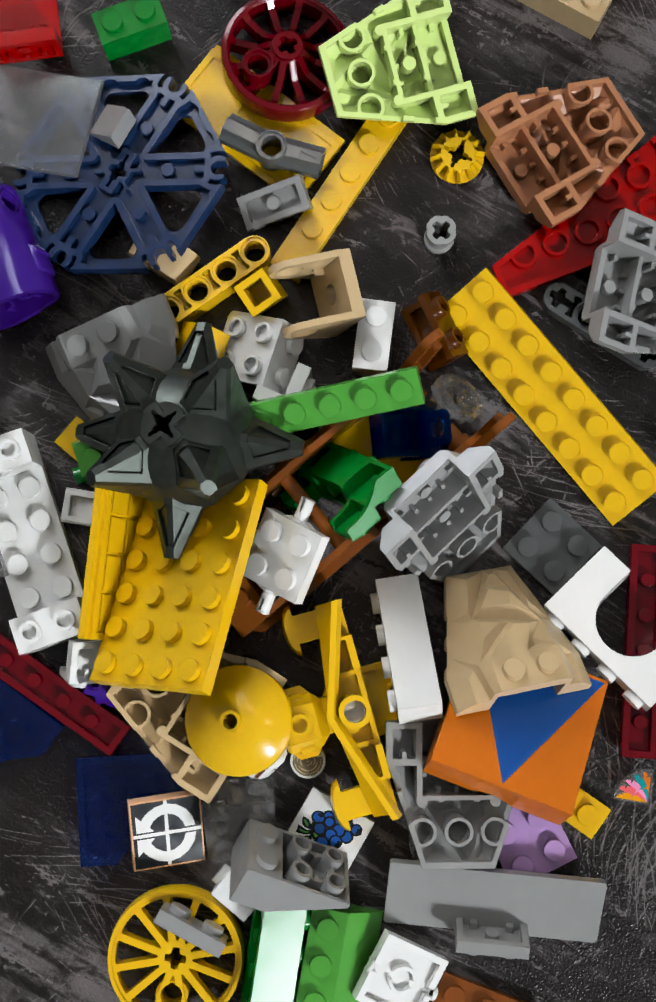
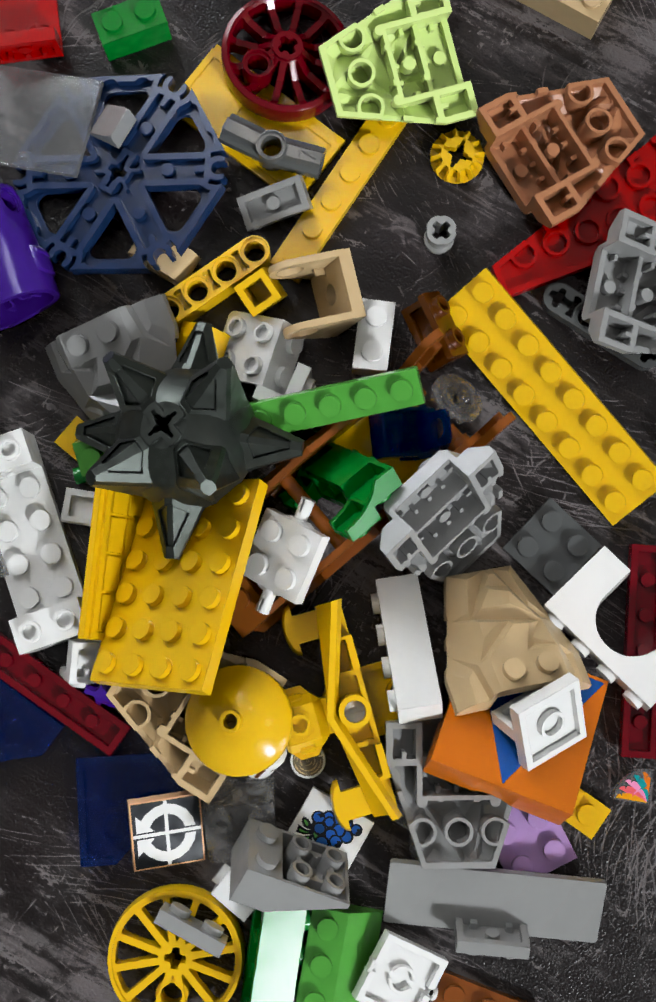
none -> white bracket [491,672,587,772]

